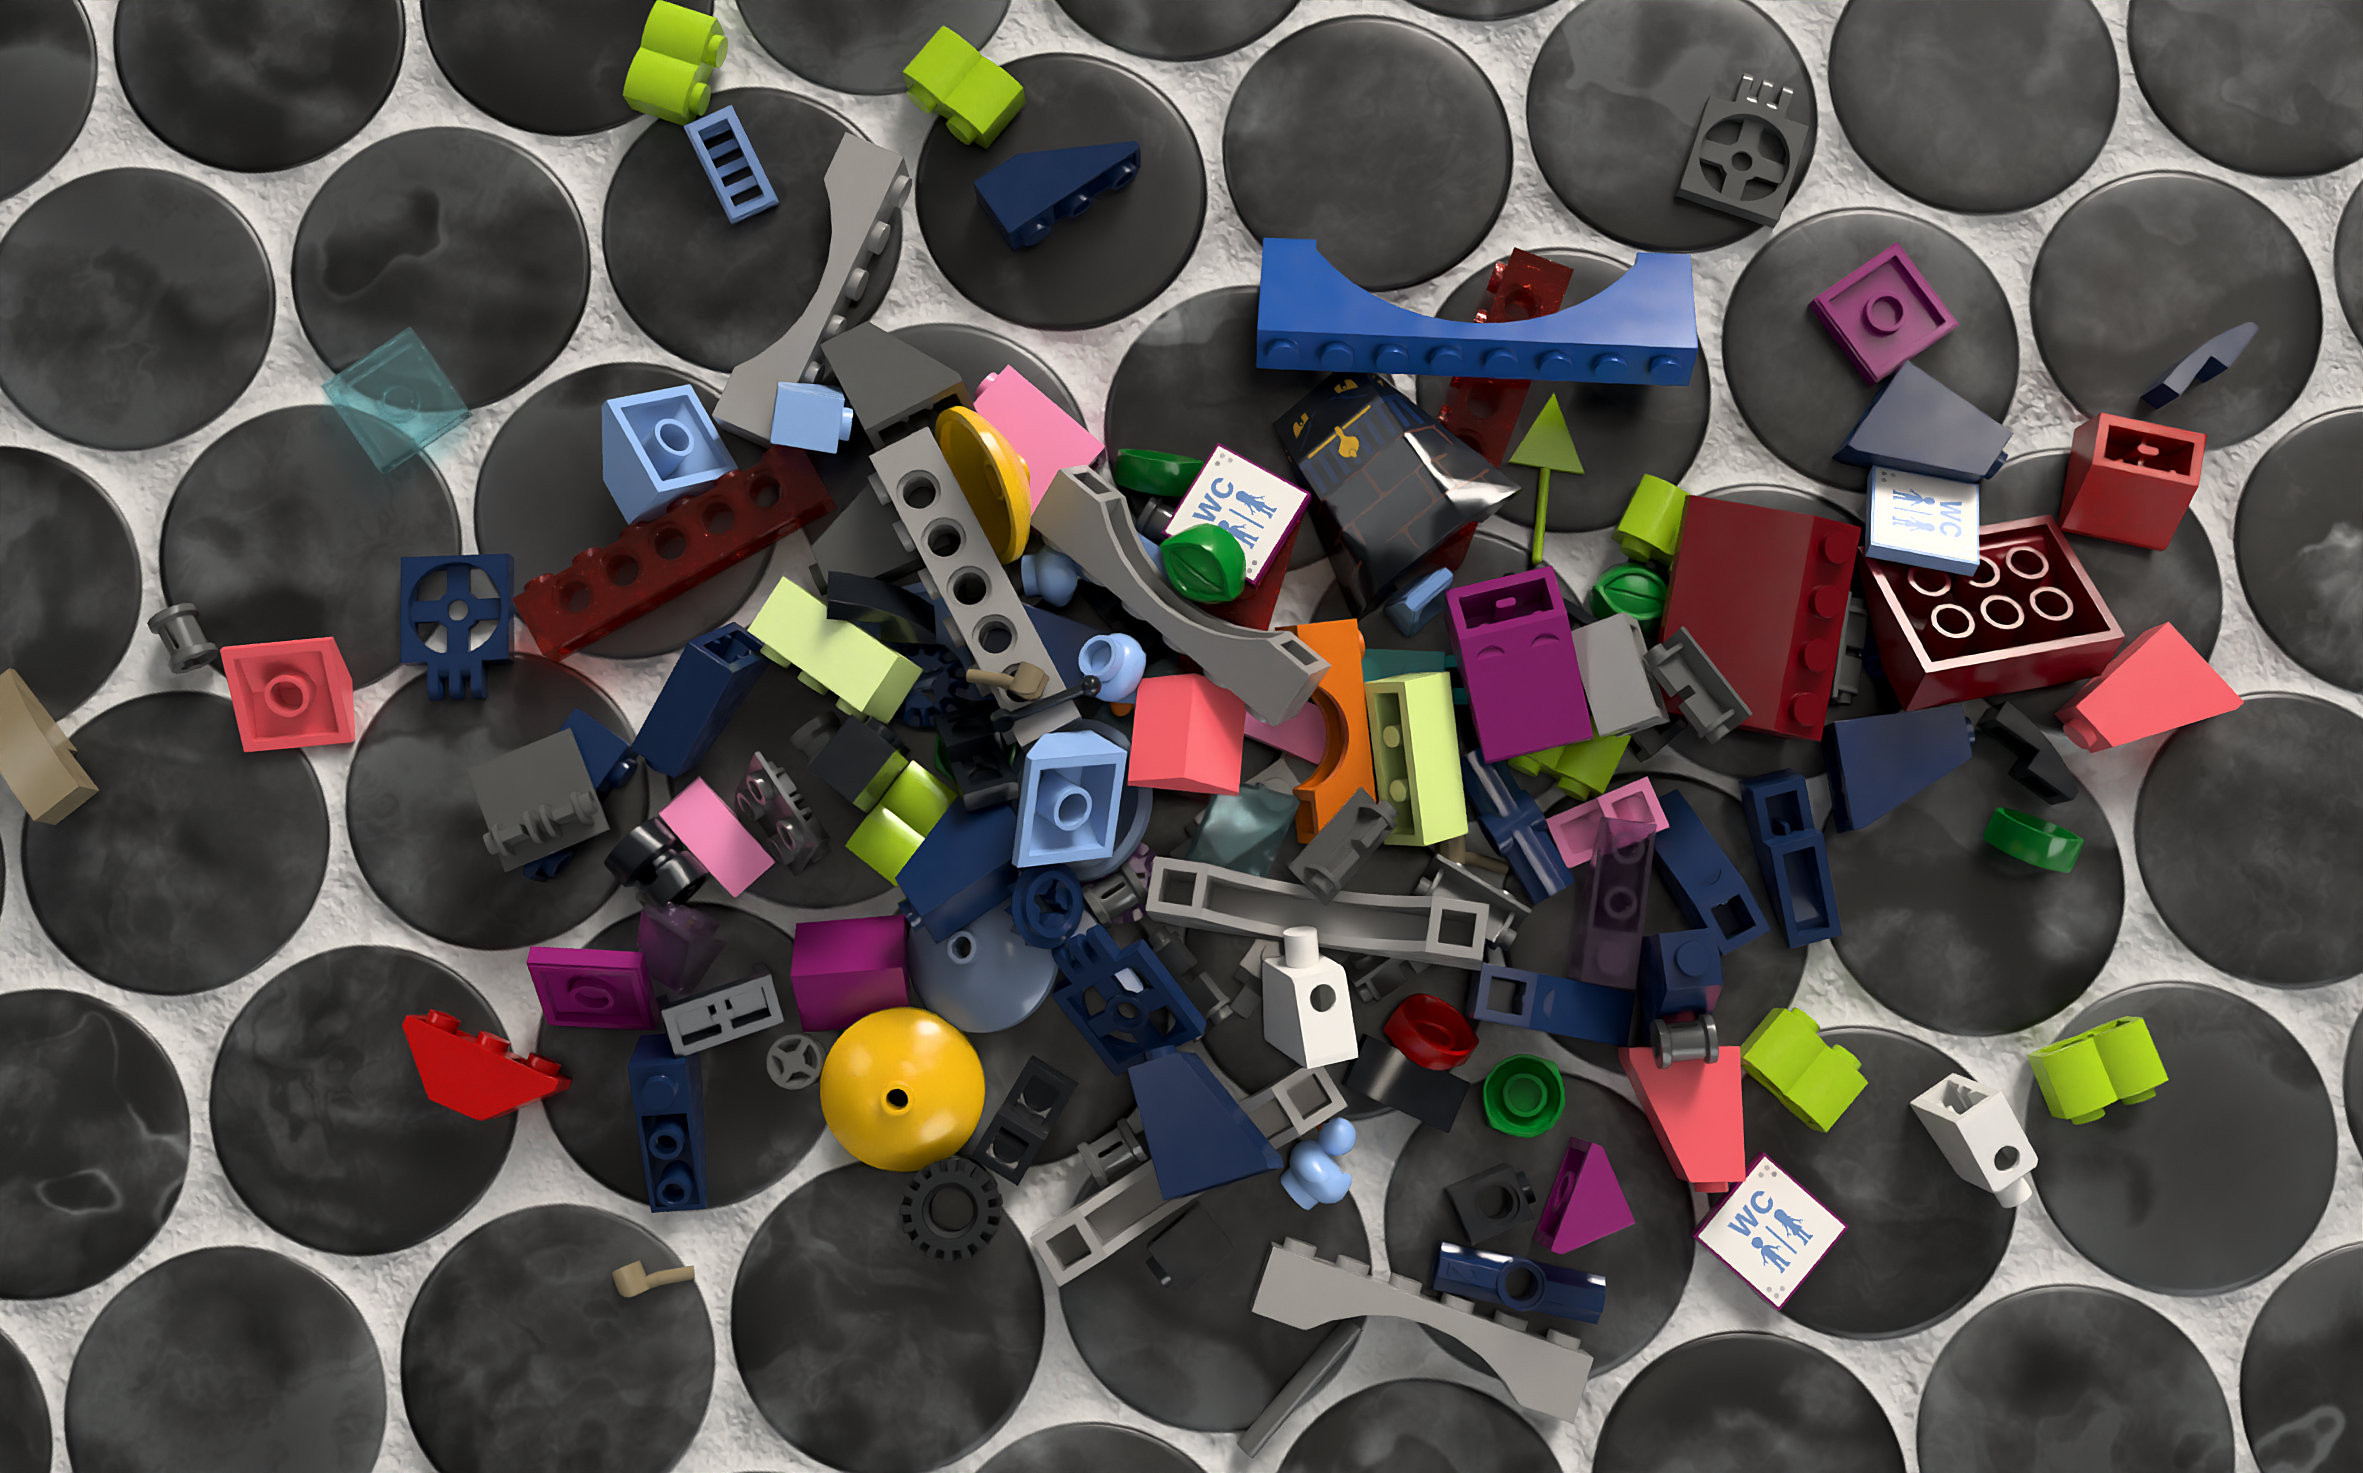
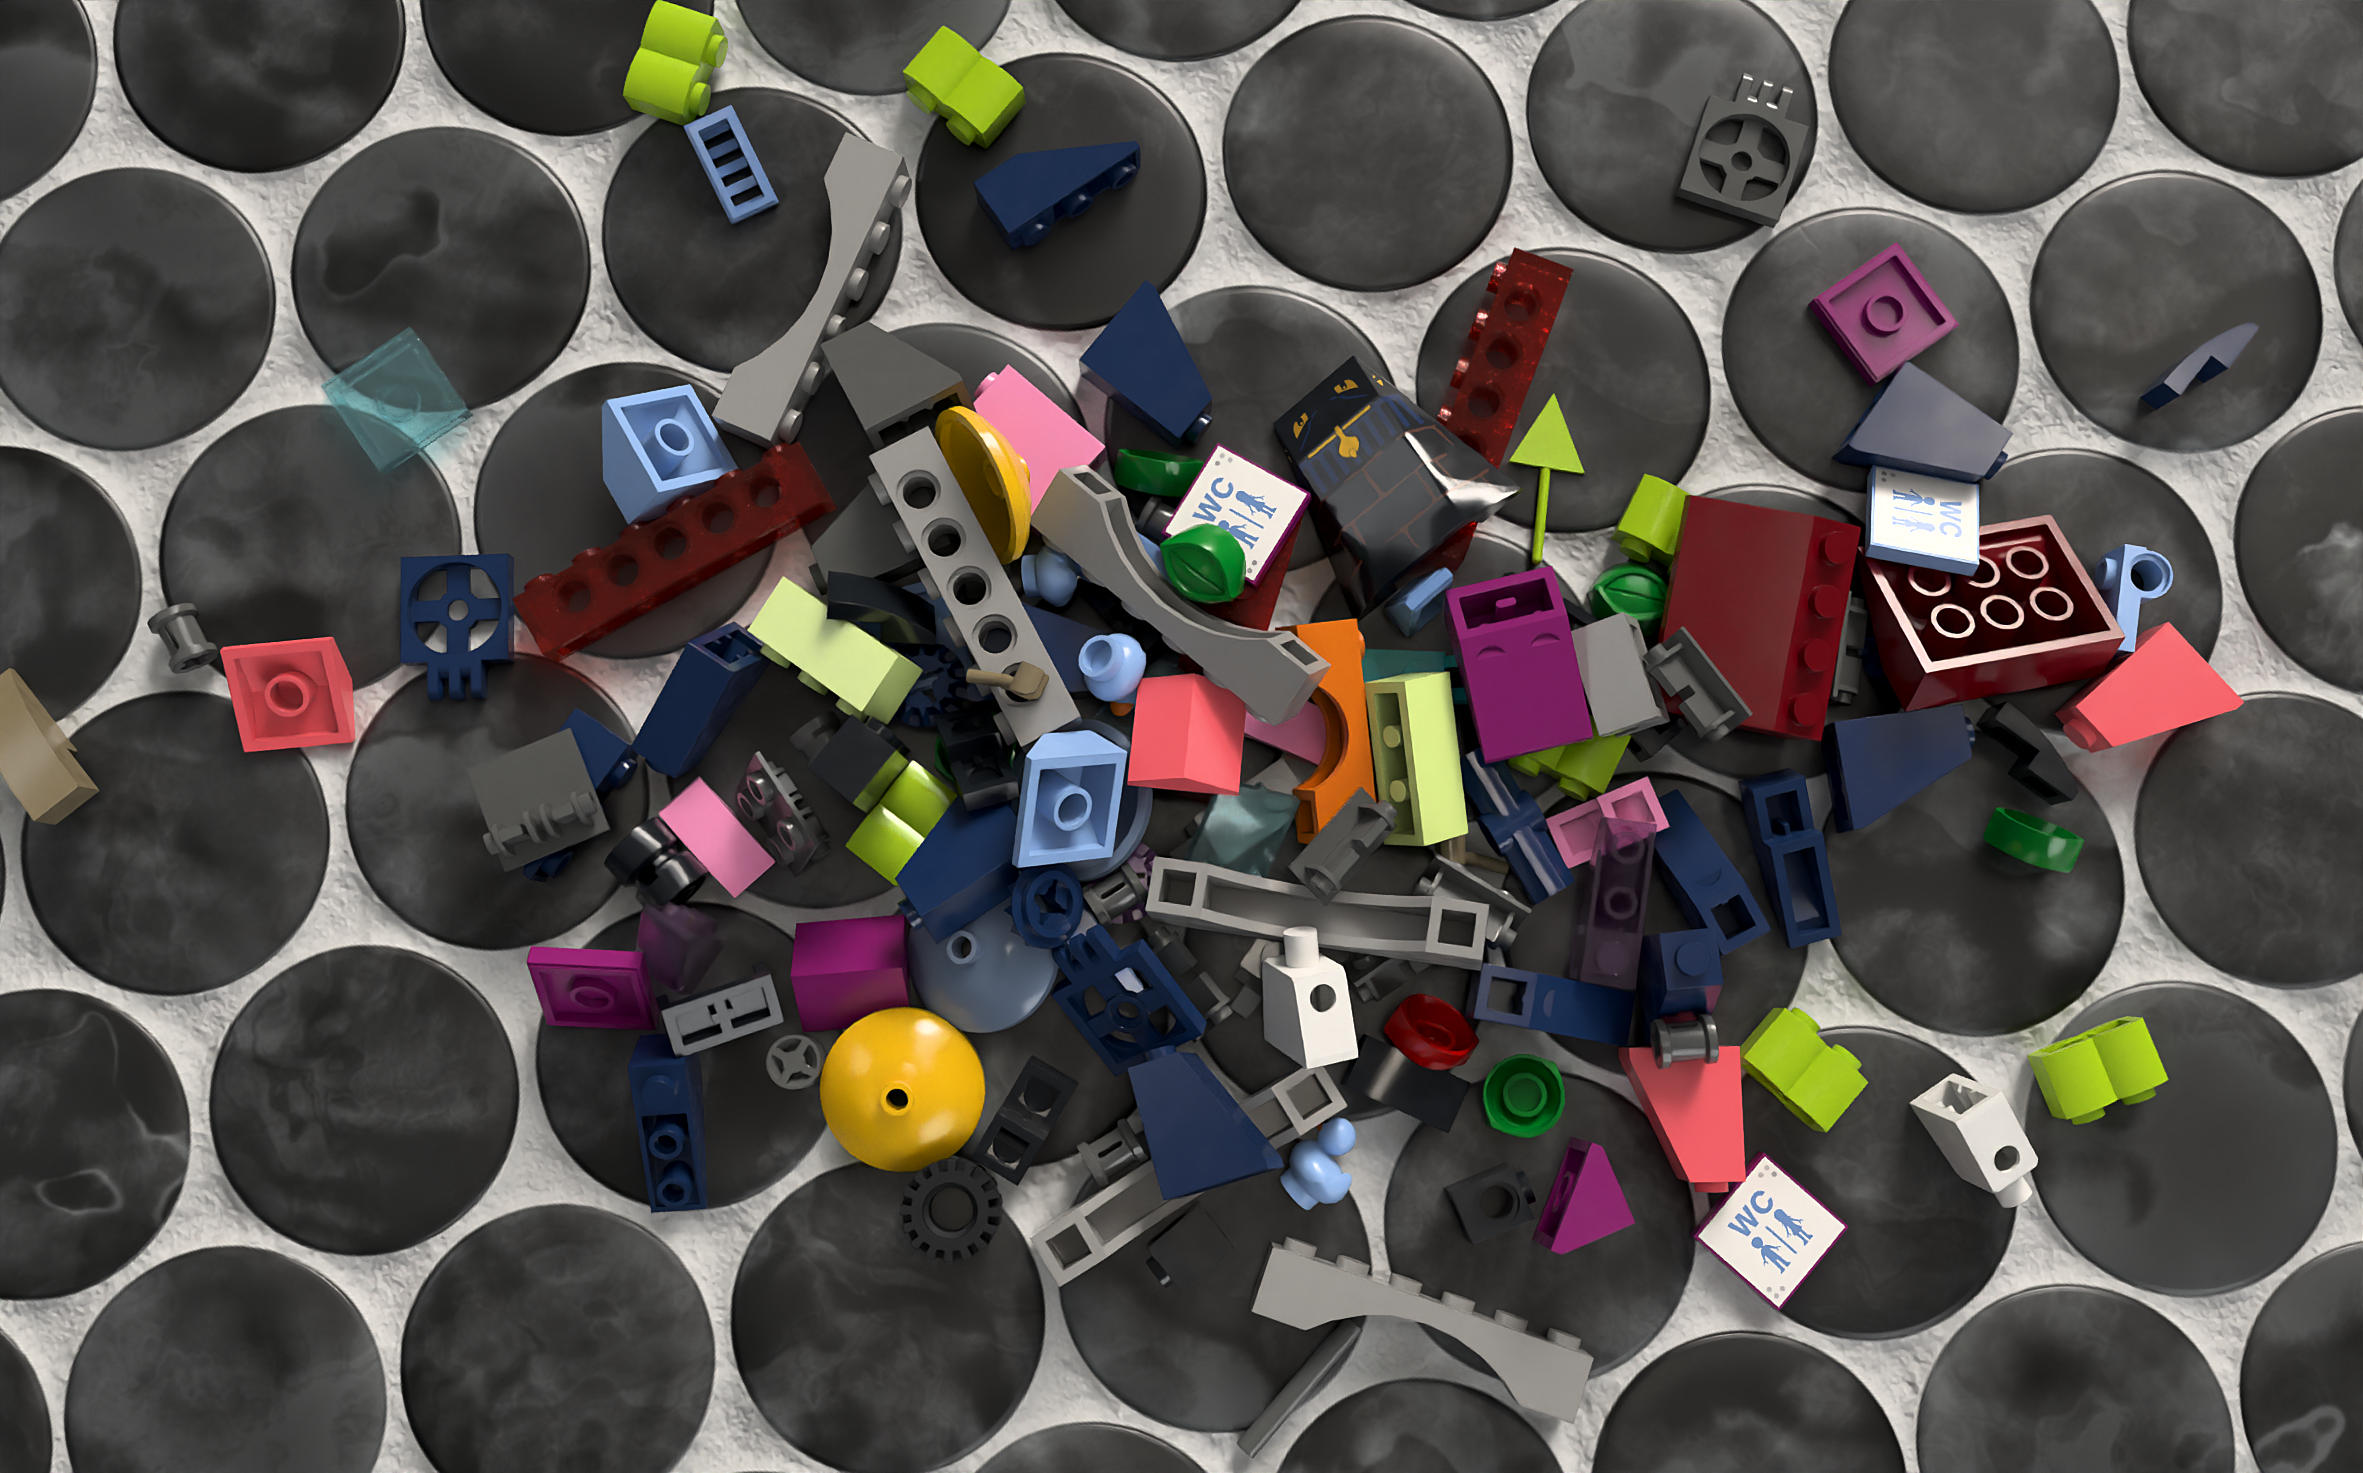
red slope [402,1009,573,1121] -> none
dark tan hand [612,1260,695,1297] -> none
light blue slope [770,382,853,454] -> none
black hinge [990,675,1102,733] -> none
blue arch [1256,238,1698,386] -> none
dark blue piece [1431,1240,1606,1325] -> none
red slope [2058,412,2207,552] -> none
none -> dark blue slope [1079,280,1213,452]
none -> light blue plate [2093,544,2173,661]

